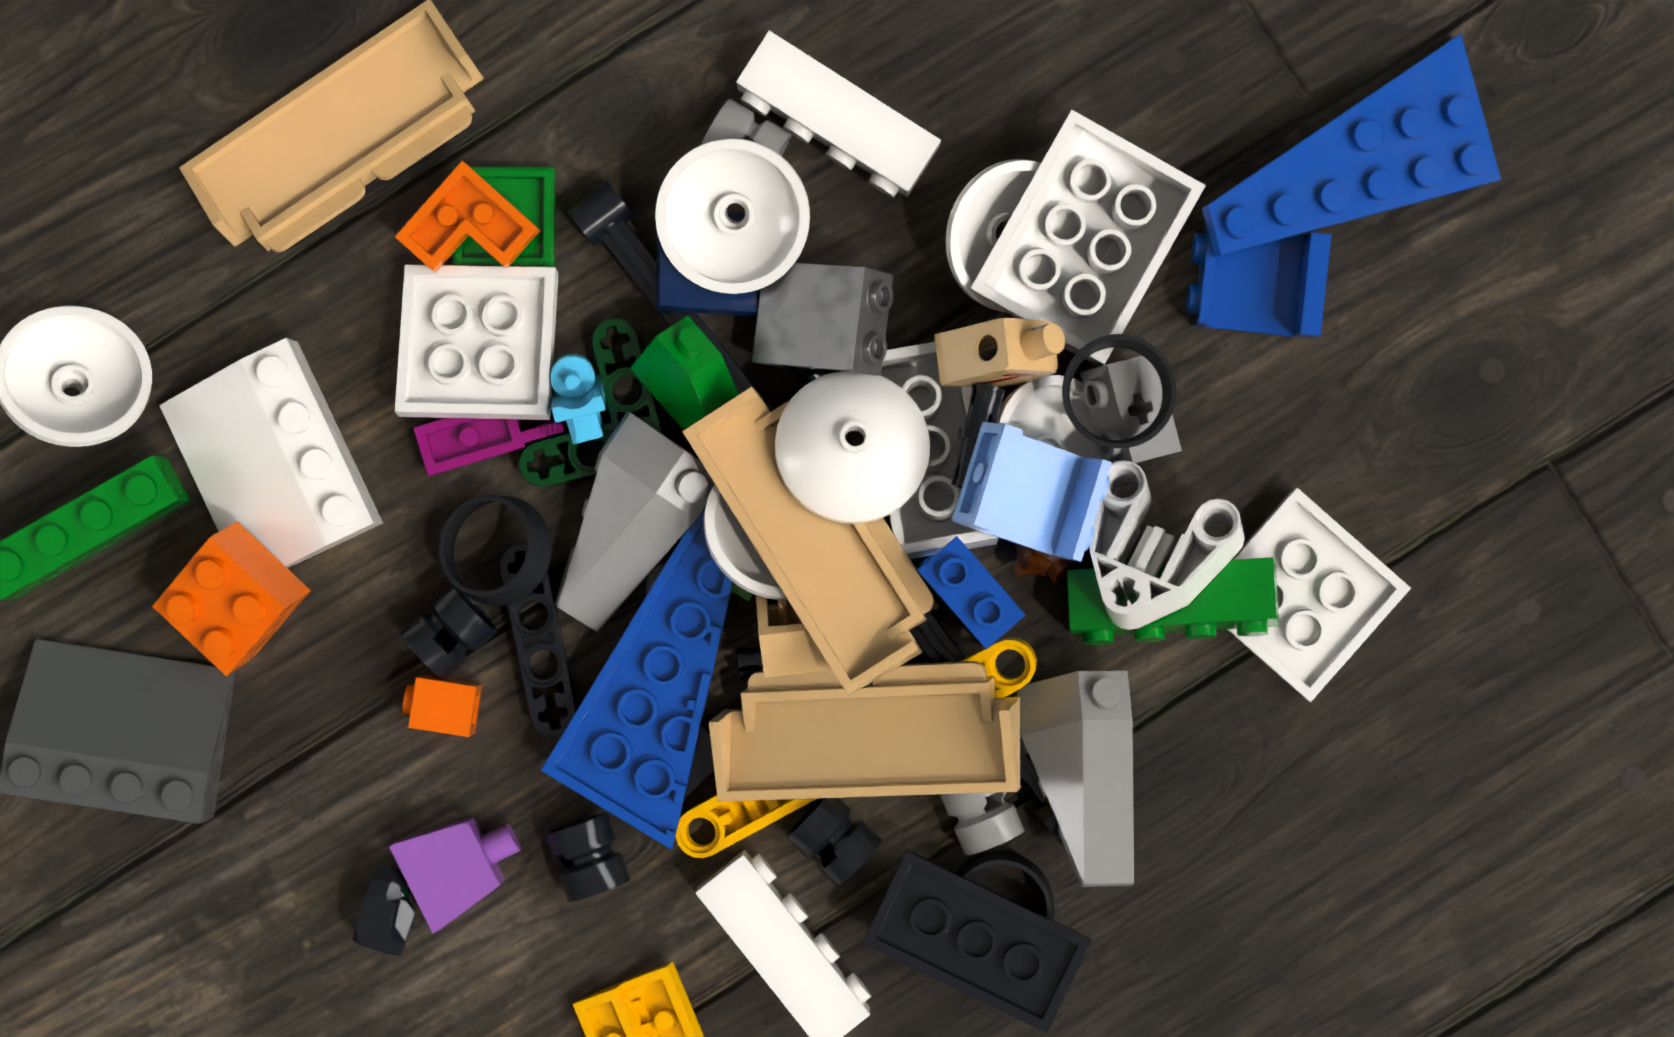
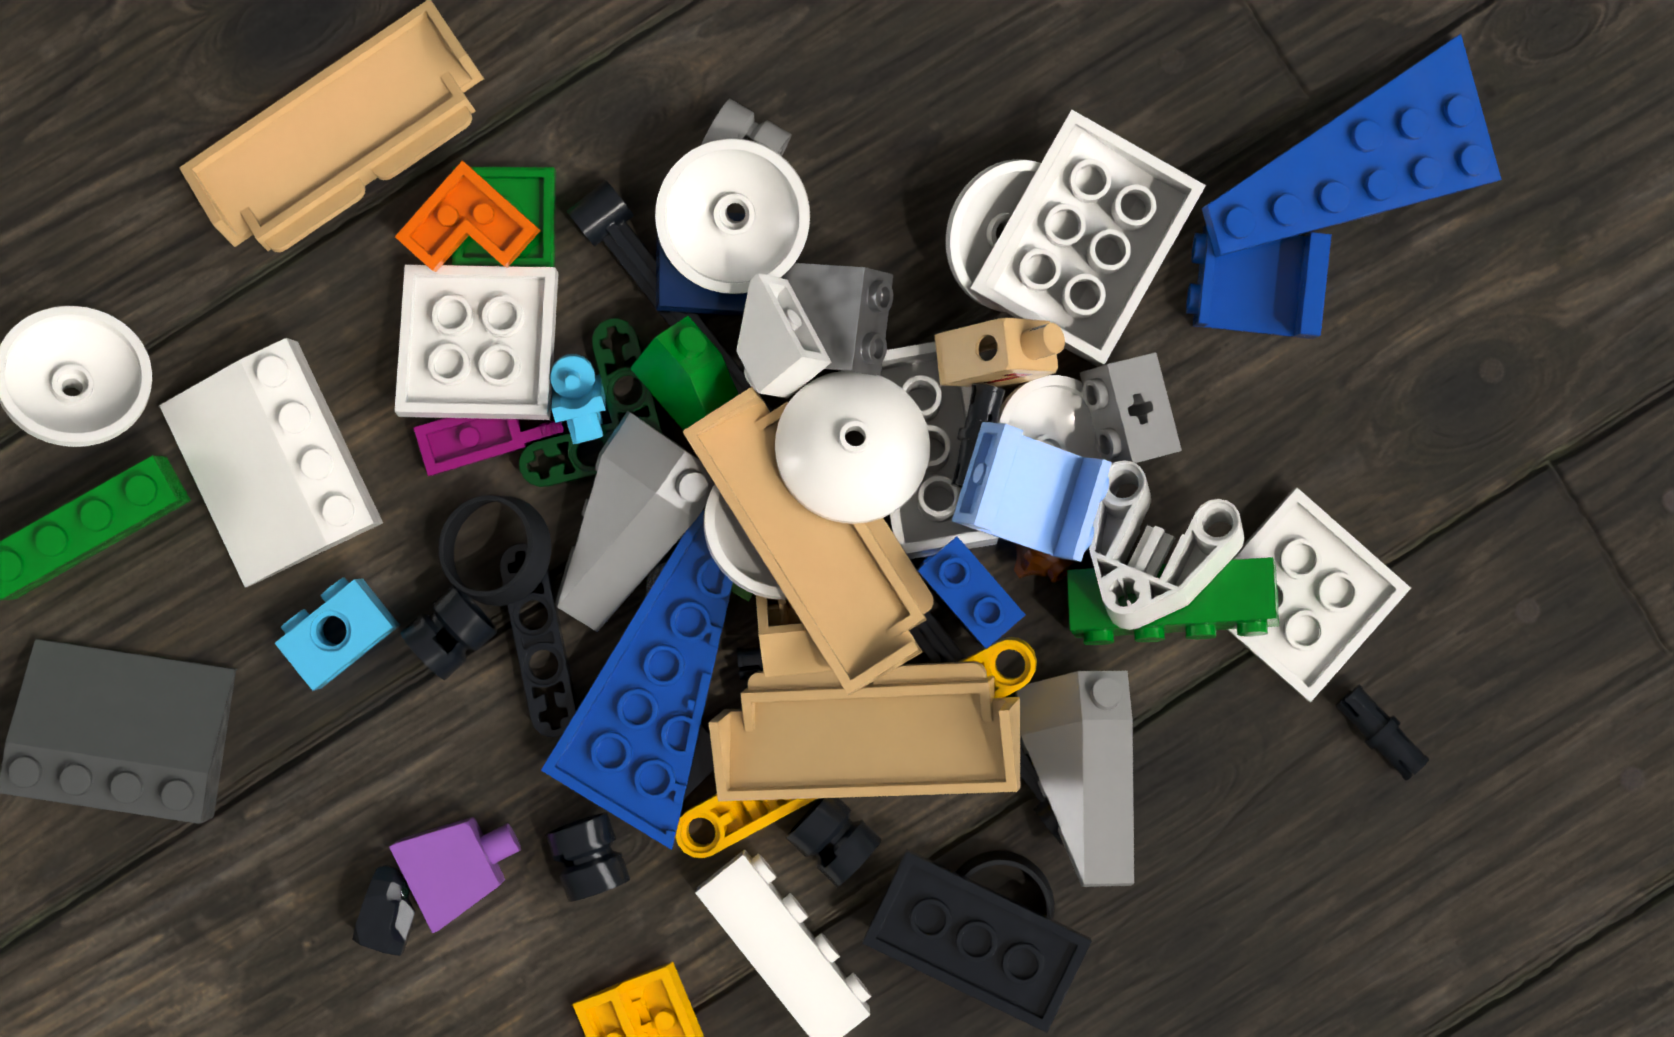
orange brick [152,521,311,677] -> none
orange brick [402,674,483,737] -> none
white brick [736,31,941,198] -> none
light grey wheel [940,792,1025,855] -> none
black tyre [1062,334,1177,448] -> none
none -> medium azure brick [275,577,400,691]
none -> white slope [736,273,832,398]
none -> black pin [1336,684,1429,781]

